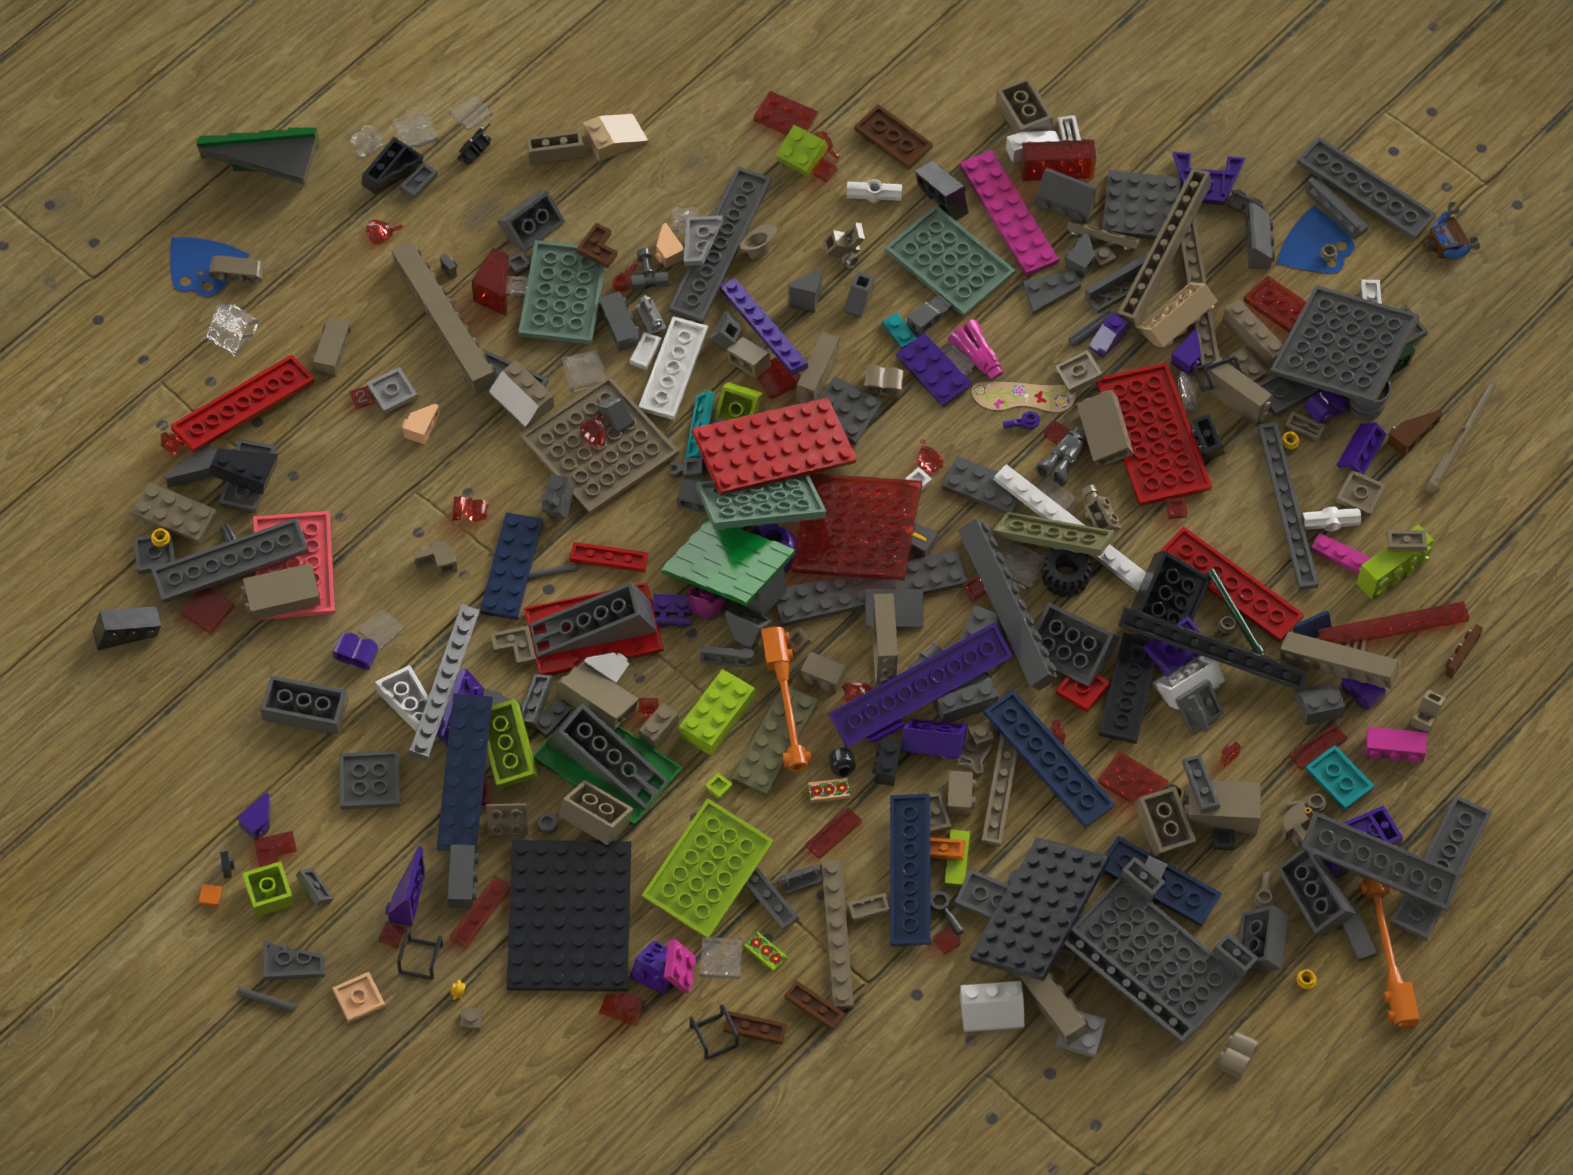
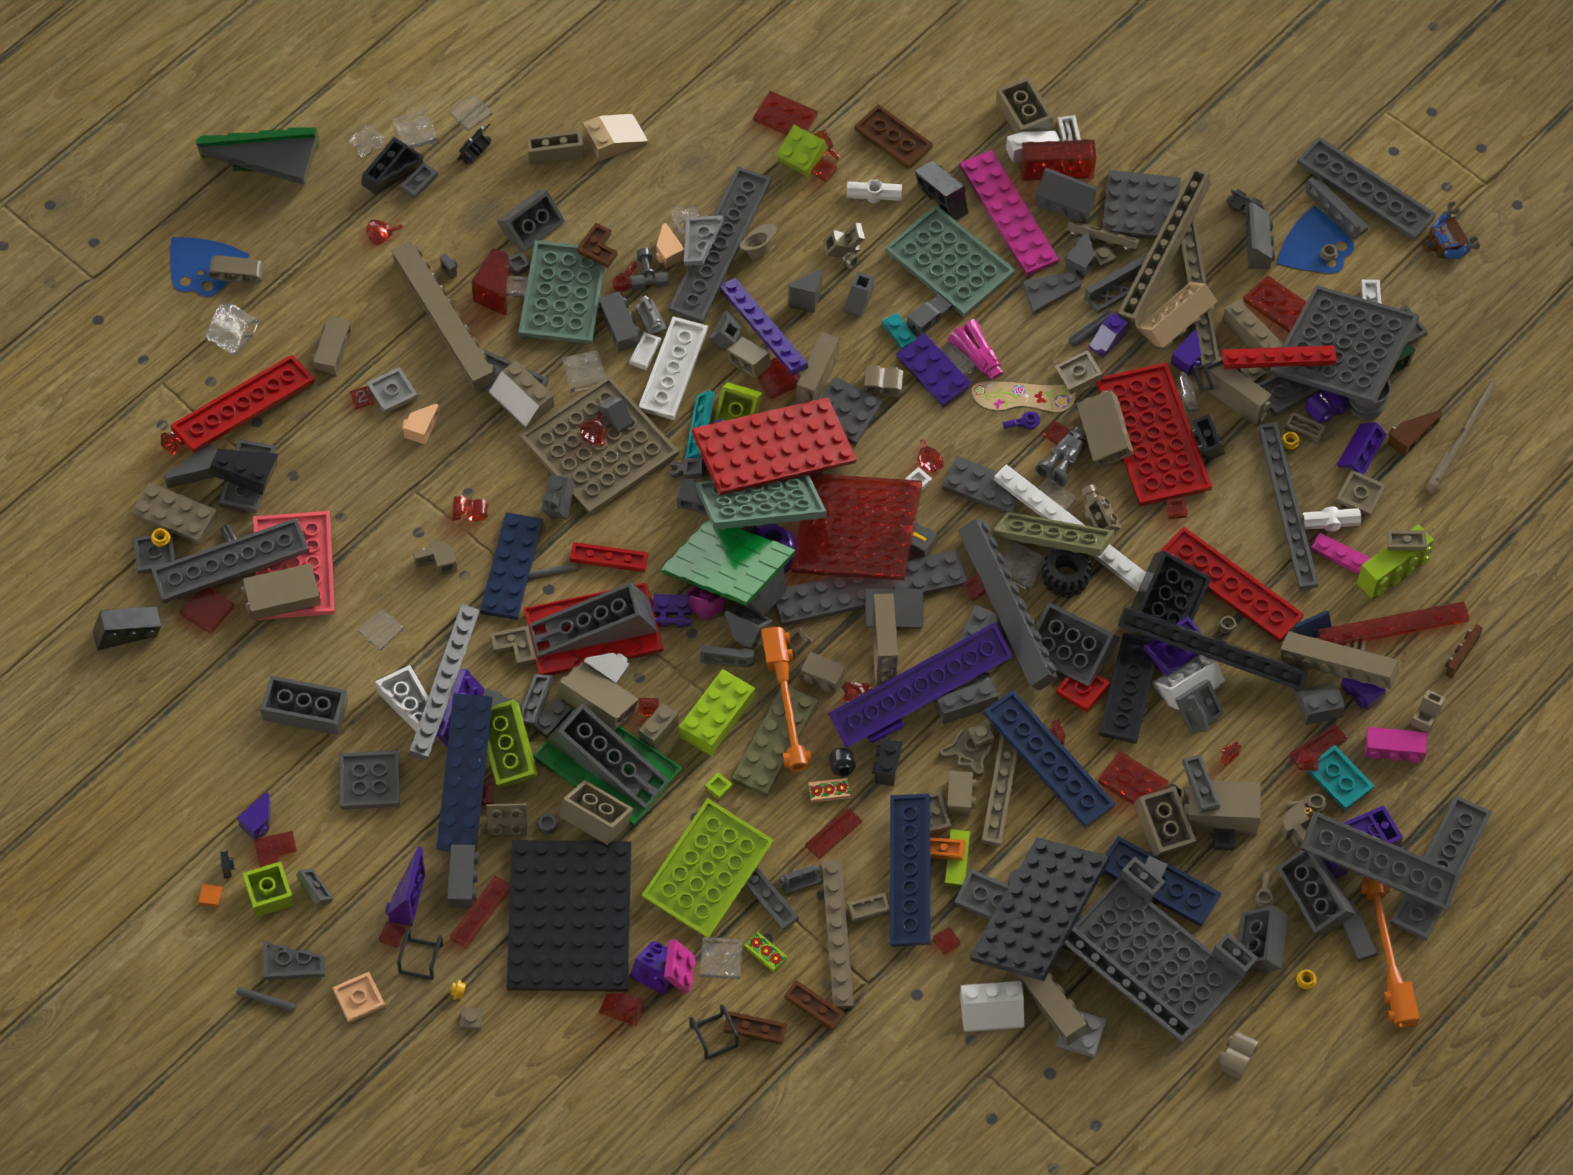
dark purple brick [333,632,378,670] -> none
dark purple slope [902,718,968,759] -> none
dark grey axle [908,643,942,669] -> none
dark grey piece [931,891,964,935] -> none
dark purple wing [1173,152,1245,205] -> none
dark green bar [1207,568,1265,655] -> none
none -> red plate [1222,345,1336,369]
none -> clear red plate [1298,750,1320,771]

